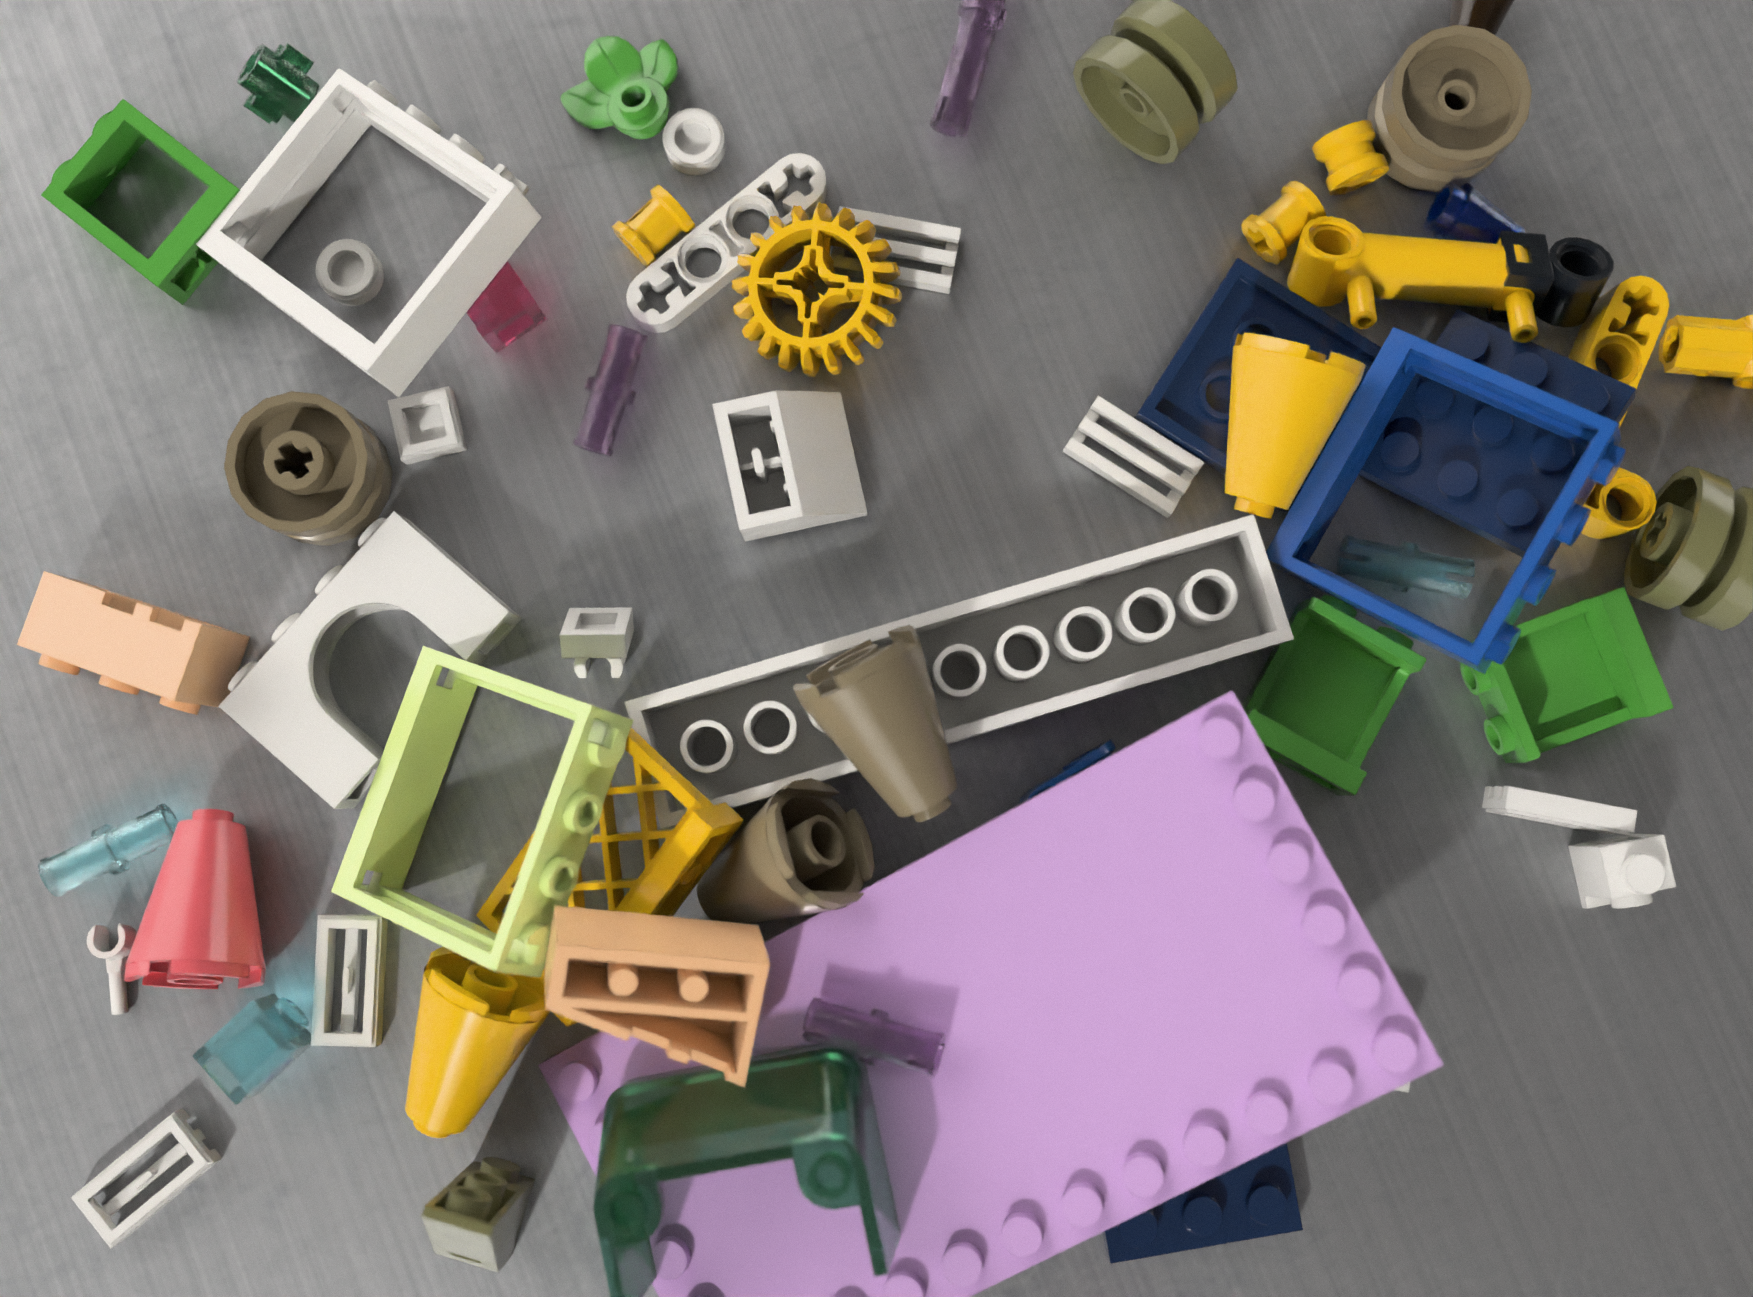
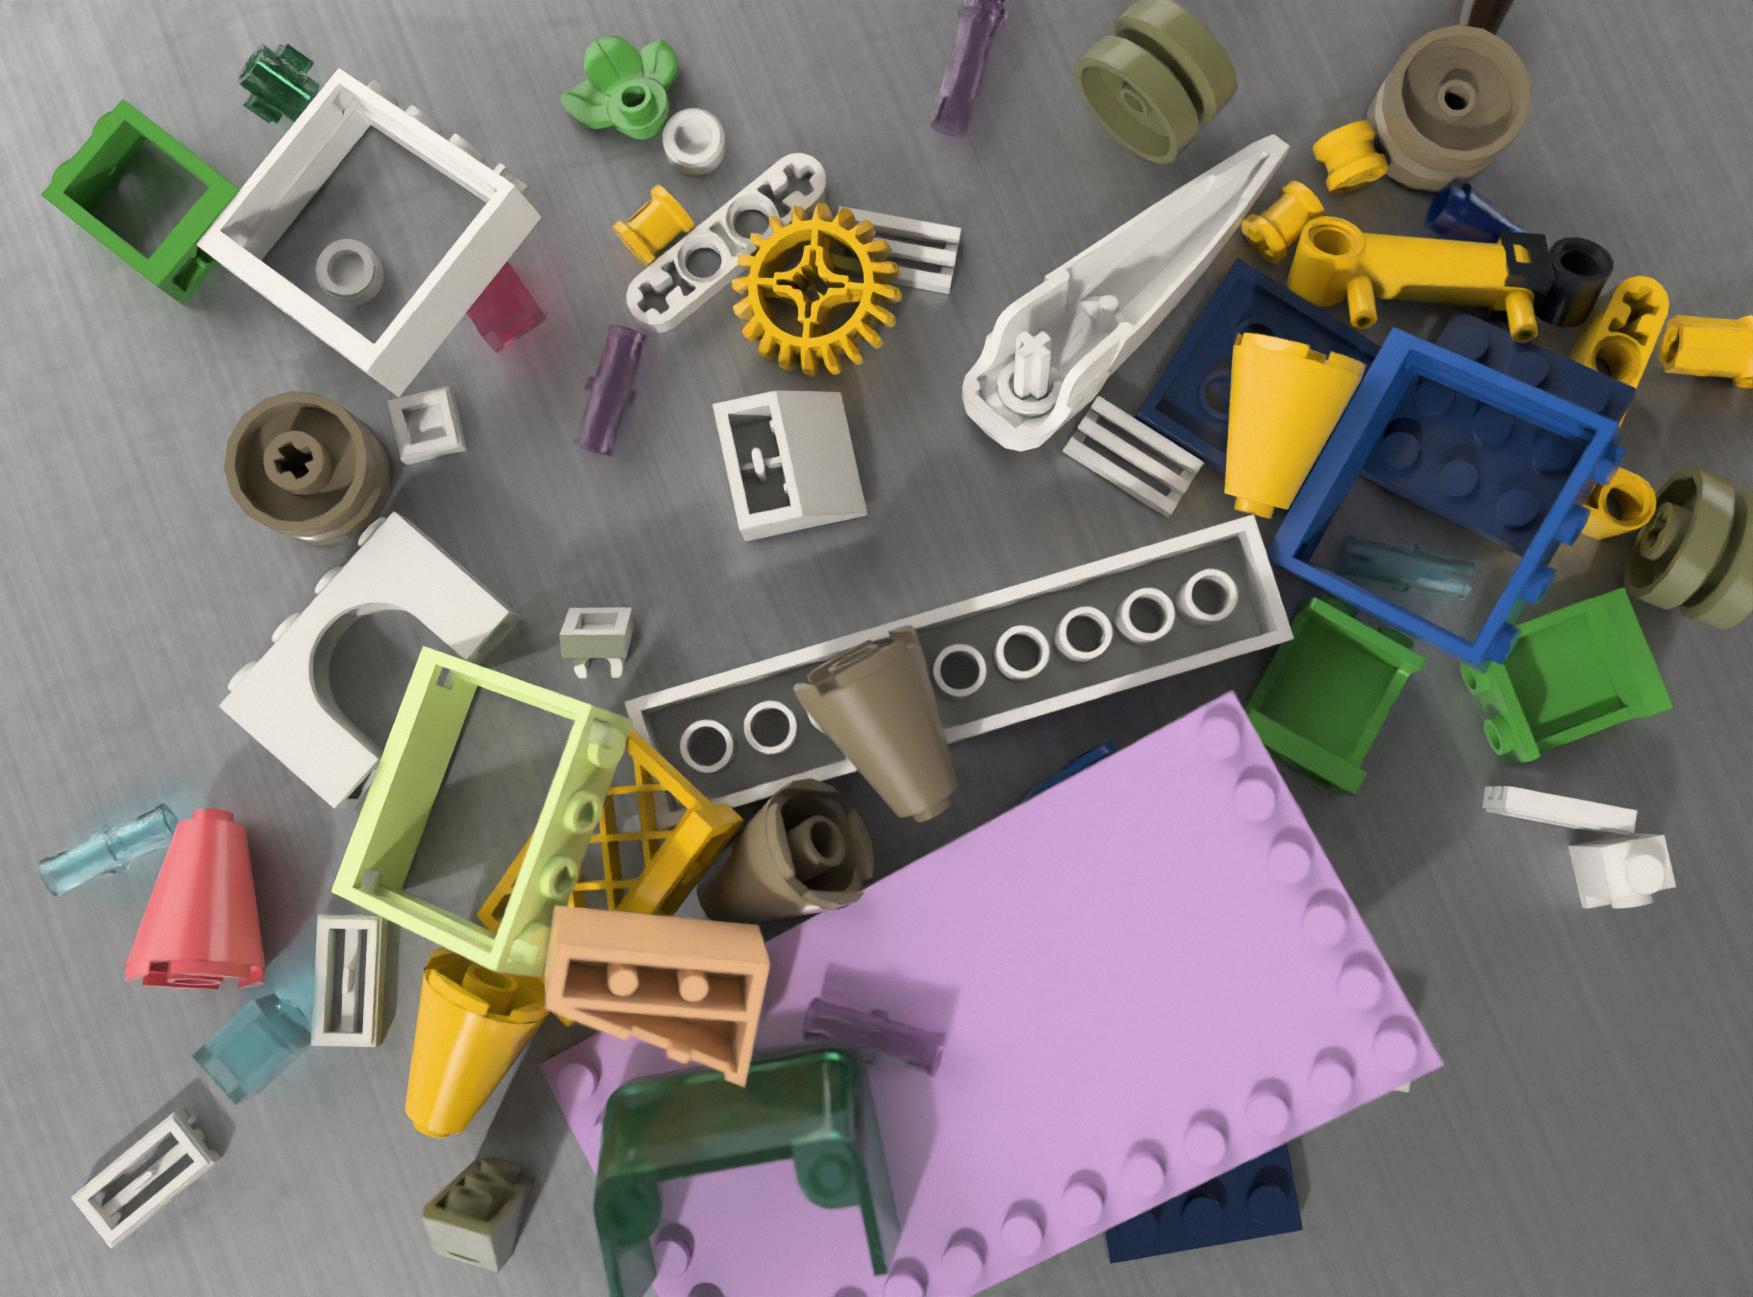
light nougat wedge [17,571,250,715] -> none
white hand [86,923,137,1015] -> none
none -> white piece [962,134,1290,451]

